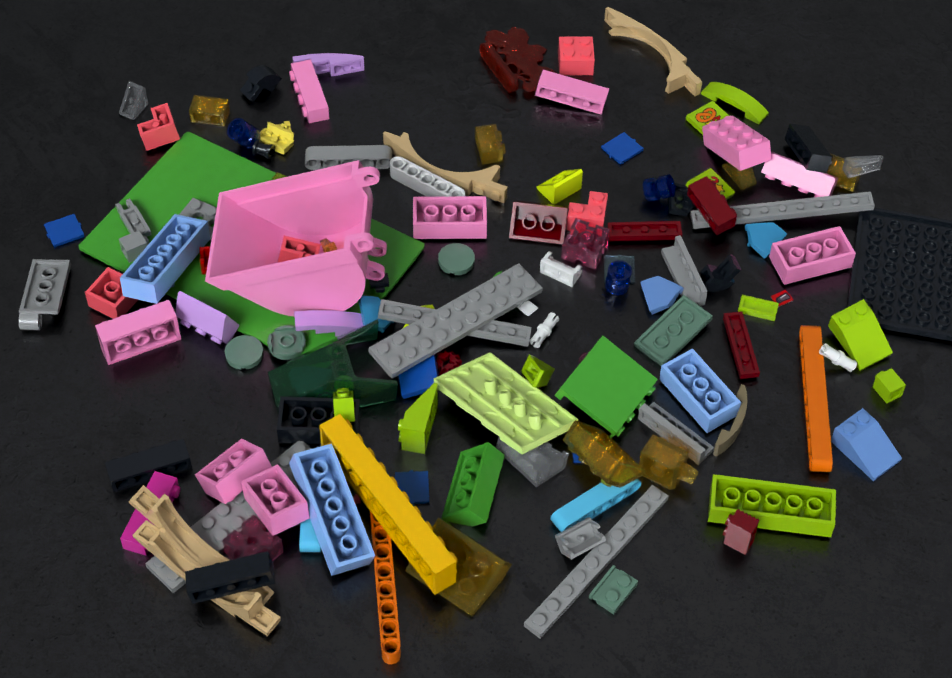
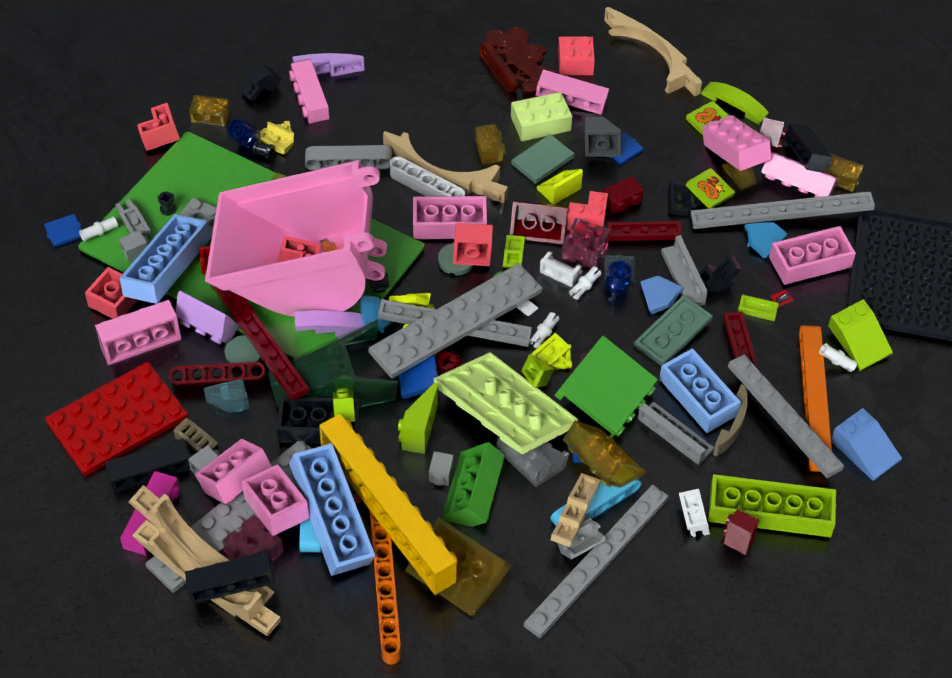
light grey hinge [19,259,71,330] -> none
clear slope [119,81,148,120] -> none
sand green tile [267,325,306,360] -> none
blue piece [395,470,429,505] -> none
sand green plate [589,565,638,614] -> none
clear yellow hinge [638,434,698,490] -> none
clear blue wheel [643,174,676,202] -> none
dark red brick [687,176,737,235] -> none
clear slope [842,155,883,178] -> none
lime brick [873,368,906,404] -> none
none -> red plate [44,362,189,477]
none -> white pin [79,216,118,242]
none -> black bush [158,191,176,216]
none -> dark red beam [169,362,266,386]
none -> dark tan slope [174,418,218,453]
none -> light grey brick [188,445,220,474]
none -> clear light blue slope [204,379,249,413]
none -> dark red plate [205,274,309,401]
none -> neon yellow slope [389,293,431,306]
none -> light grey brick [429,452,454,486]
none -> coral brick [453,223,493,266]
none -> lime slope [503,235,525,268]
none -> yellowish green brick [511,92,572,141]
none -> sand green tile [511,134,574,184]
none -> neon yellow slope [530,333,572,370]
none -> tan slope [551,473,601,547]
none -> white pin [569,266,601,300]
none -> dark grey slope [585,117,621,157]
none -> dark red brick [602,176,644,214]
none -> white hinge [679,489,710,537]
none -> light grey plate [728,354,844,478]
none -> brick [760,118,786,153]

